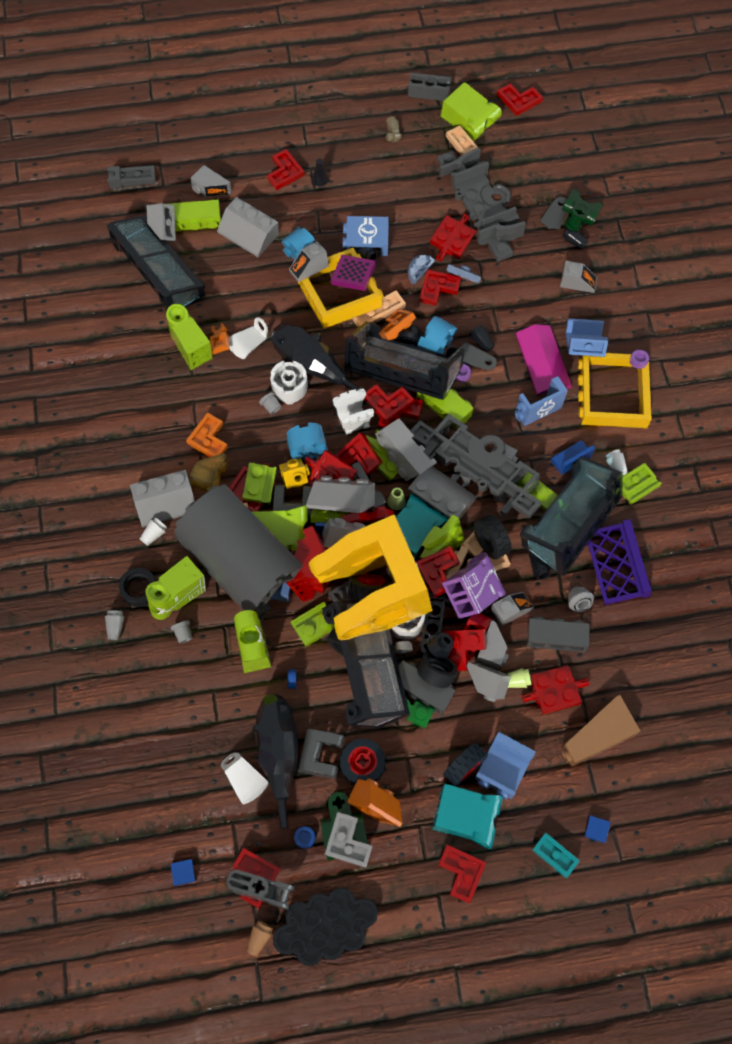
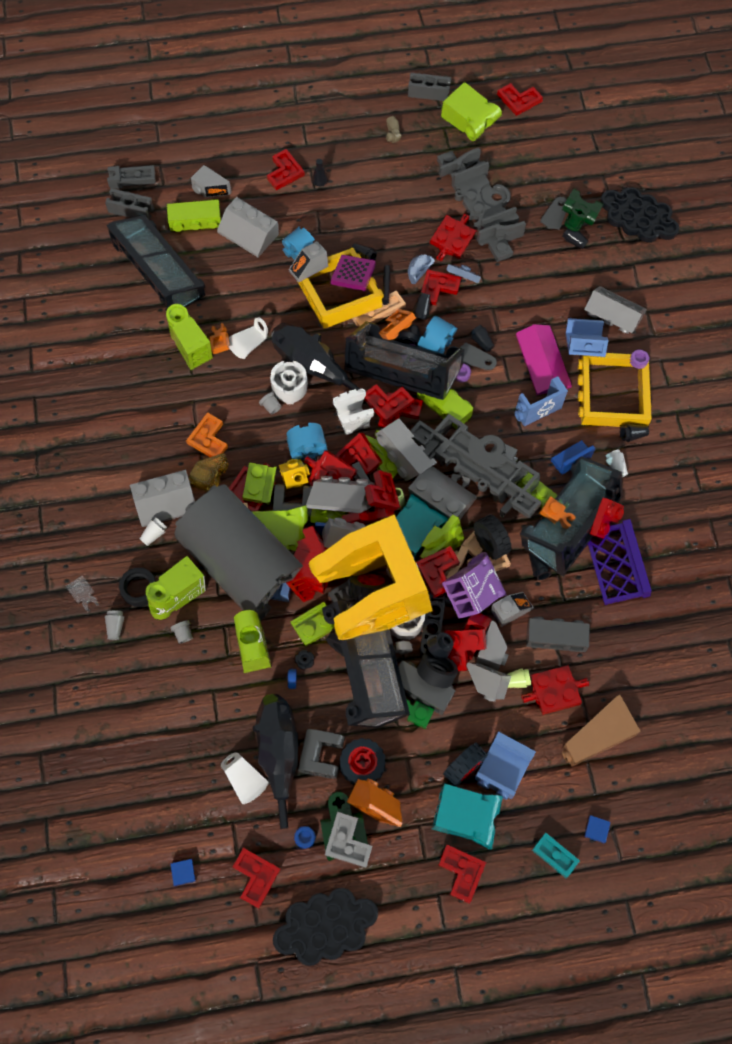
light grey slope [147,203,176,241] -> none
dark grey piece [227,870,295,910] -> none
medium nougat cone [246,920,273,957] -> none
medium blue panel [343,216,388,256] -> none
light nougat plate [446,126,478,156] -> none
light grey slope [560,261,597,293] -> none
light grey cone [568,587,594,612] -> none
lime plate [622,463,662,505] -> none
none -> clear plate [66,576,99,612]
none -> dark grey piece [105,188,154,220]
none -> black plate [295,650,315,669]
none -> red plate [364,470,400,511]
none -> black bar [382,265,391,305]
none -> black cone [412,292,431,320]
none -> orange plate [539,496,576,529]
none -> light grey slope [584,286,647,334]
none -> red plate [590,497,624,539]
none -> black plate [600,187,679,243]
none -> black cone [620,424,649,442]

